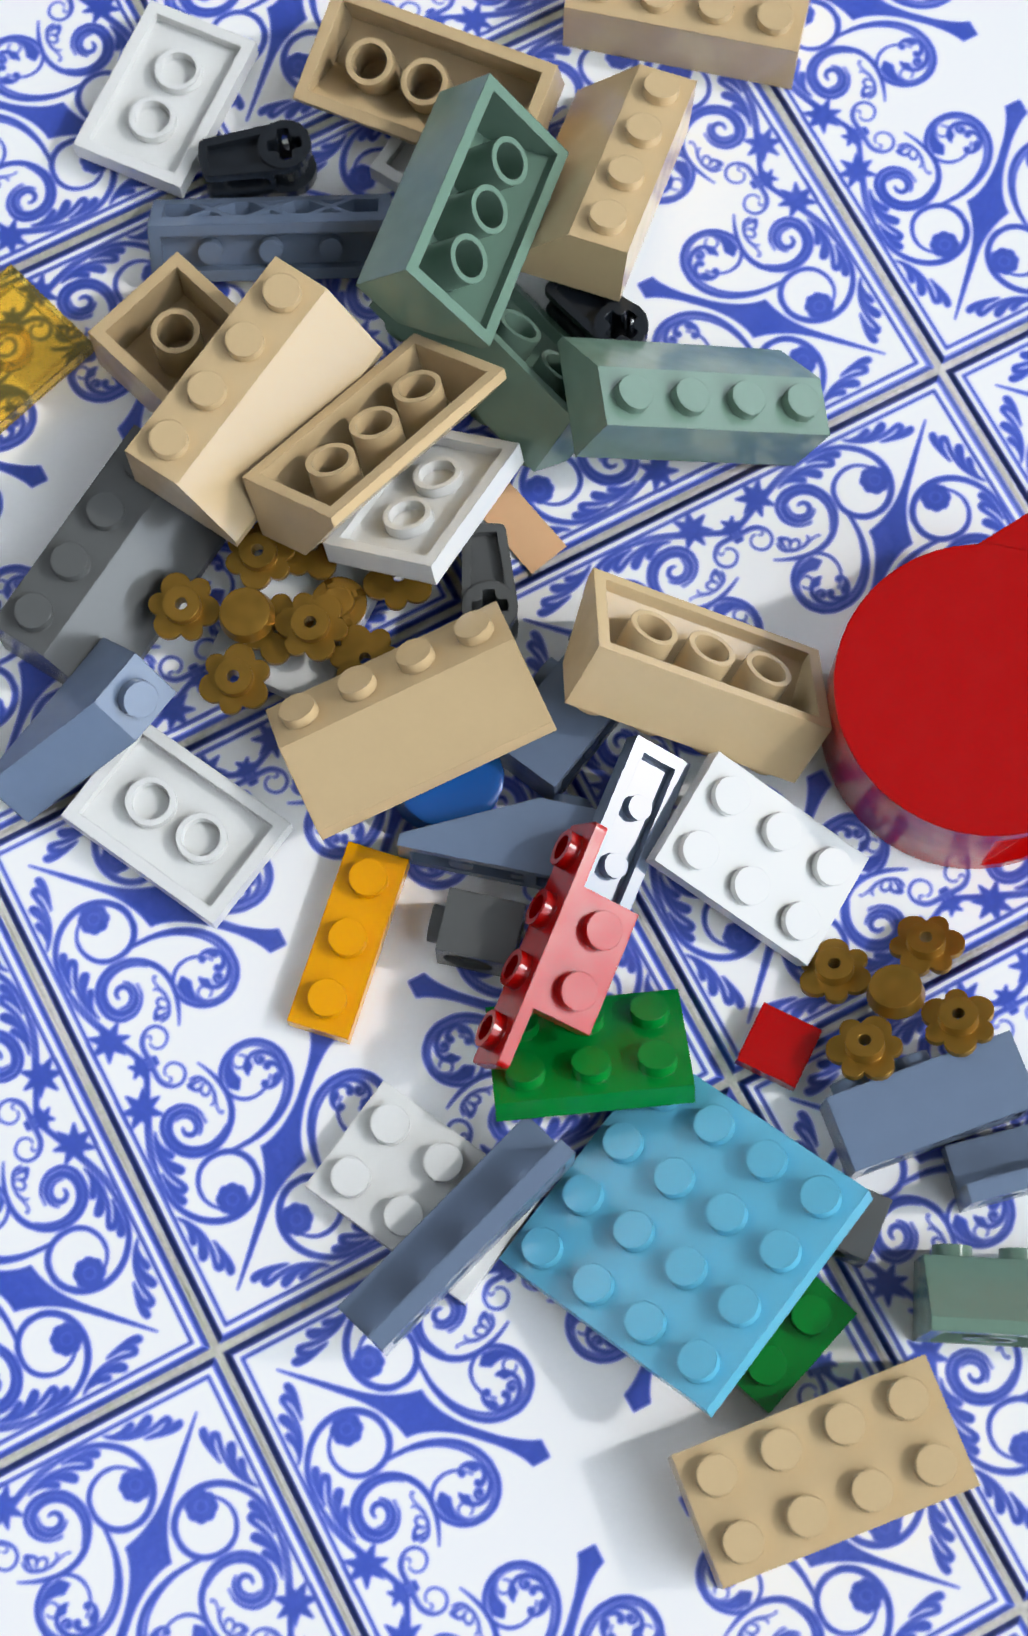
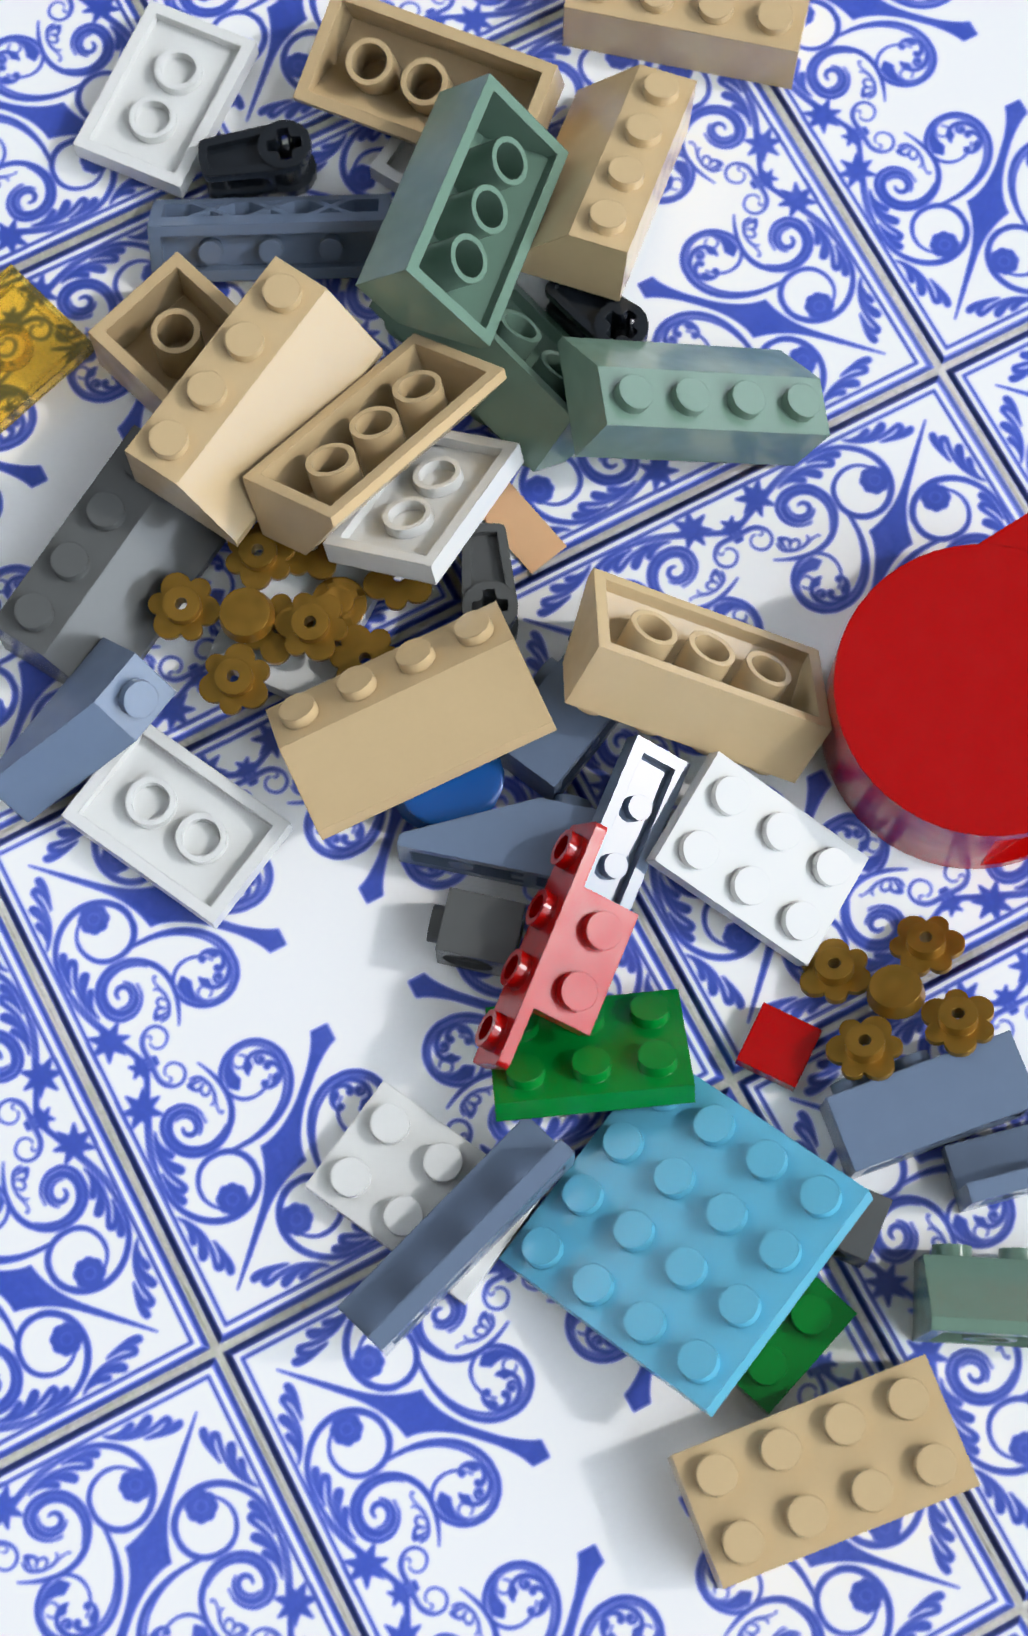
light orange plate [287,841,410,1045] -> none

